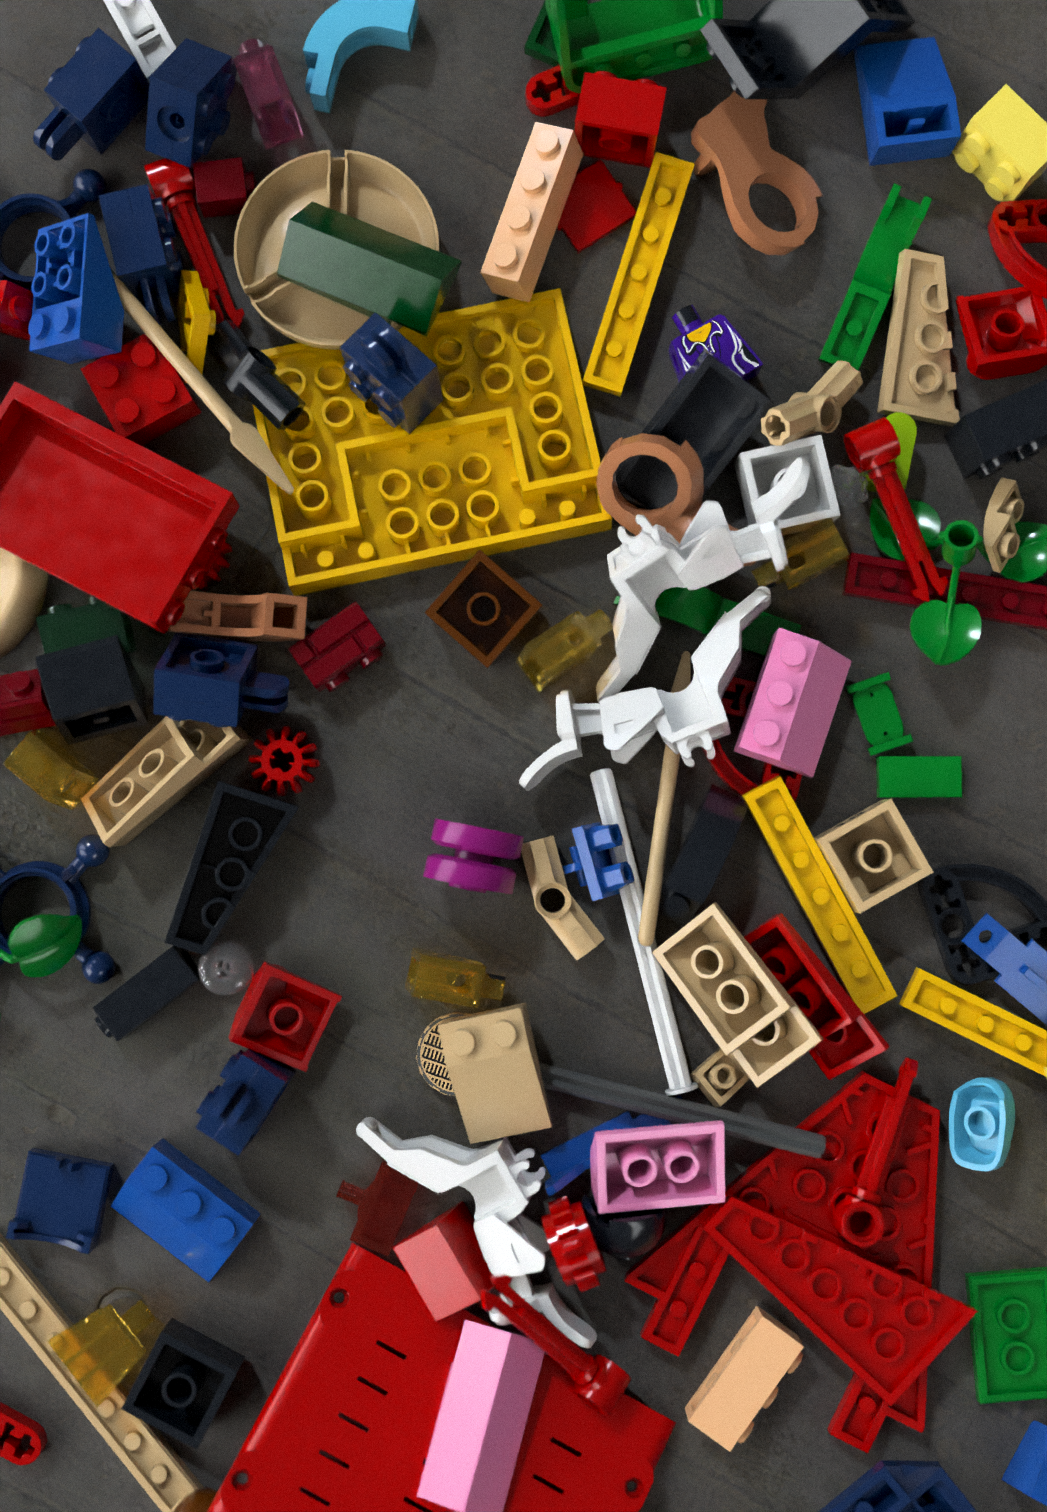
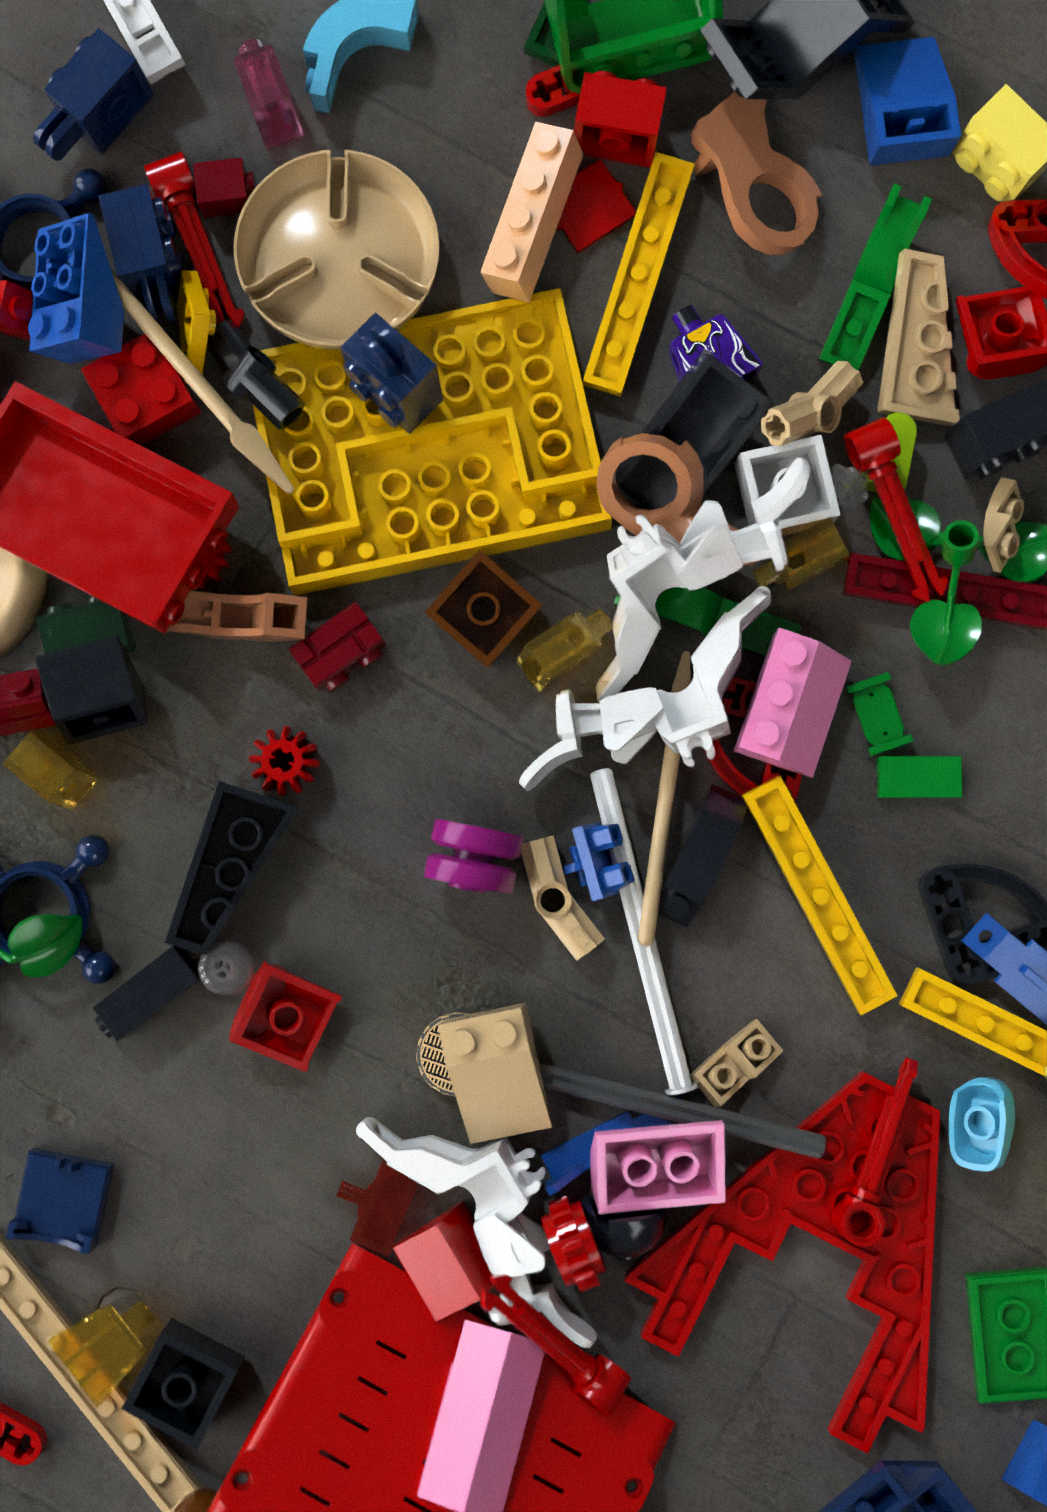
tan slope [81,716,253,848] -> none
blue slope [111,1138,261,1282] -> none
dark blue brick [145,38,237,168] -> none
dark blue brick [153,633,289,727] -> none
dark blue brick [195,1049,297,1156] -> none
dark green slope [277,201,462,337] -> none
clear yellow torso [405,947,505,1008] -> none
tan slope [652,902,824,1088] -> none
light nougat brick [685,1306,804,1452] -> none
red wing [701,1194,978,1406] -> none
red slope [743,913,890,1080] -> none
tan brick [814,798,933,913] -> none

